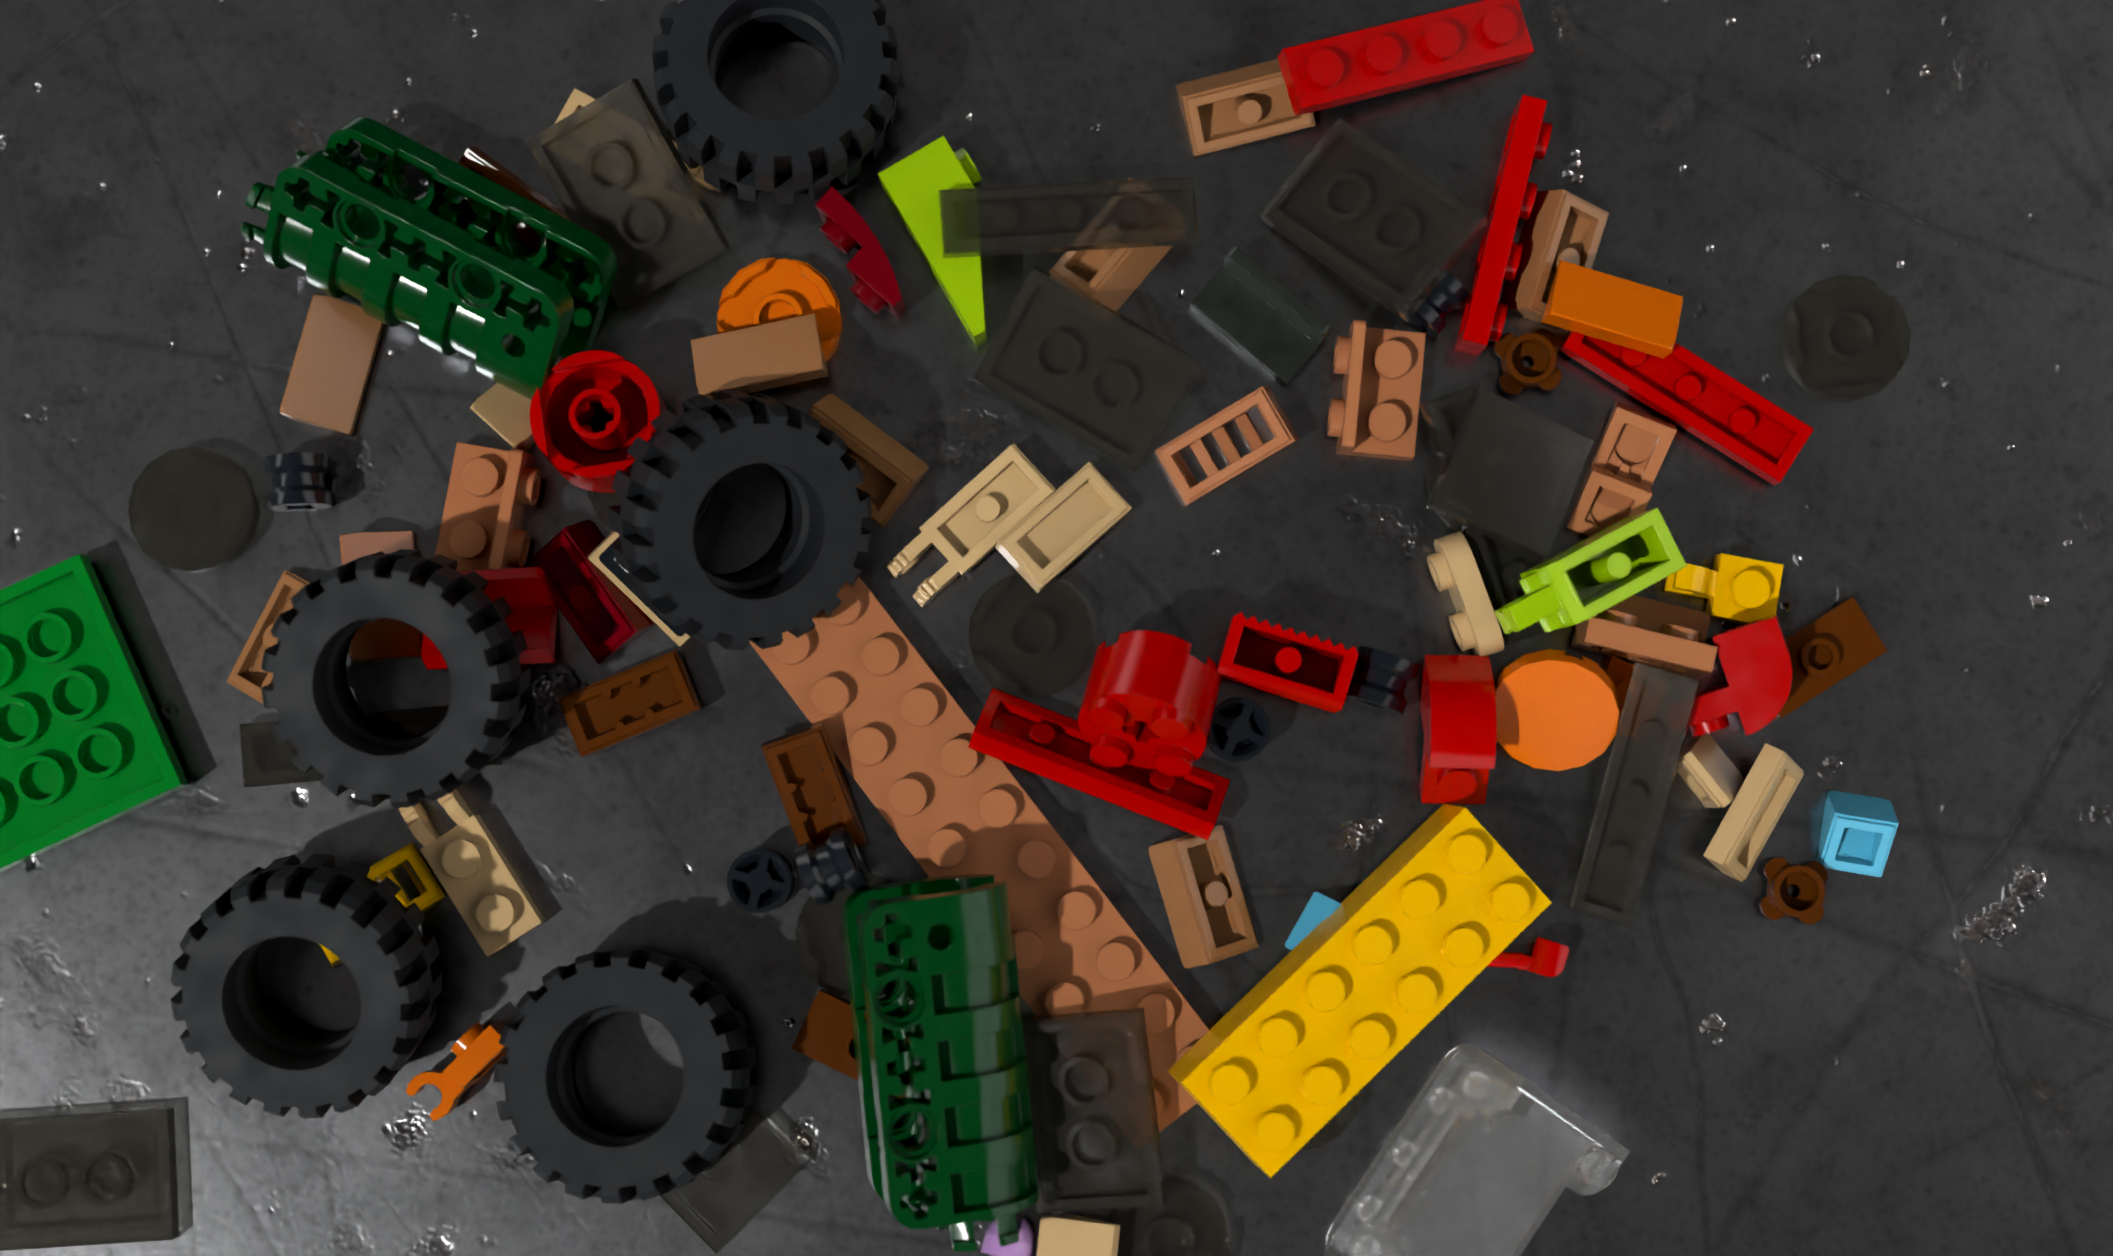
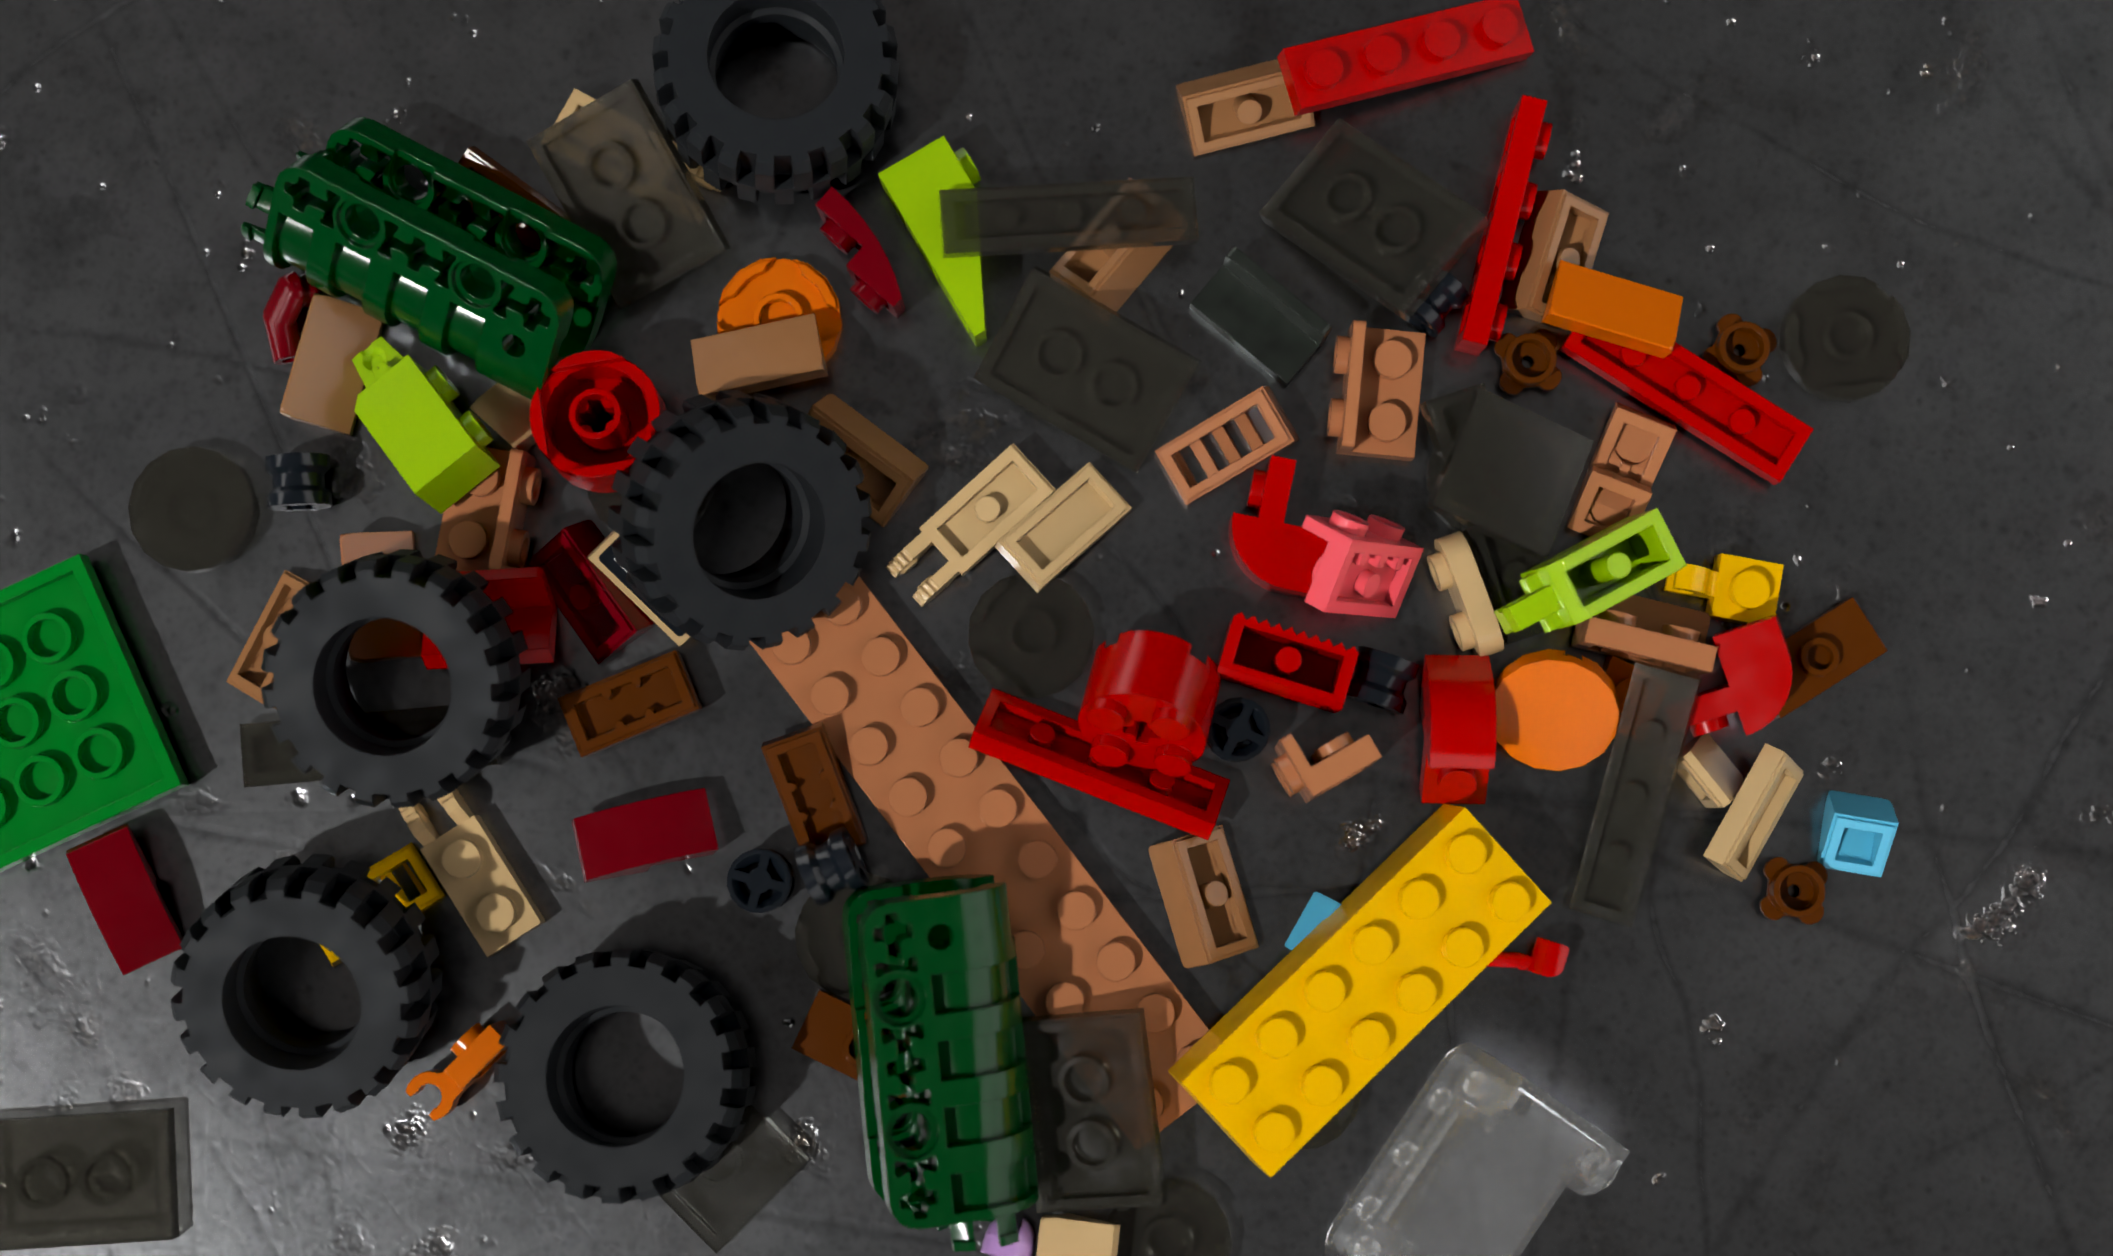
none -> dark red slope [66,823,184,975]
none -> dark red arm [263,271,322,365]
none -> lime hinge [352,337,500,514]
none -> dark red slope [572,788,719,883]
none -> red brick [1229,455,1328,599]
none -> nougat bracket [1271,732,1382,803]
none -> coral bracket [1302,510,1424,618]
none -> reddish brown plate [1702,314,1777,387]

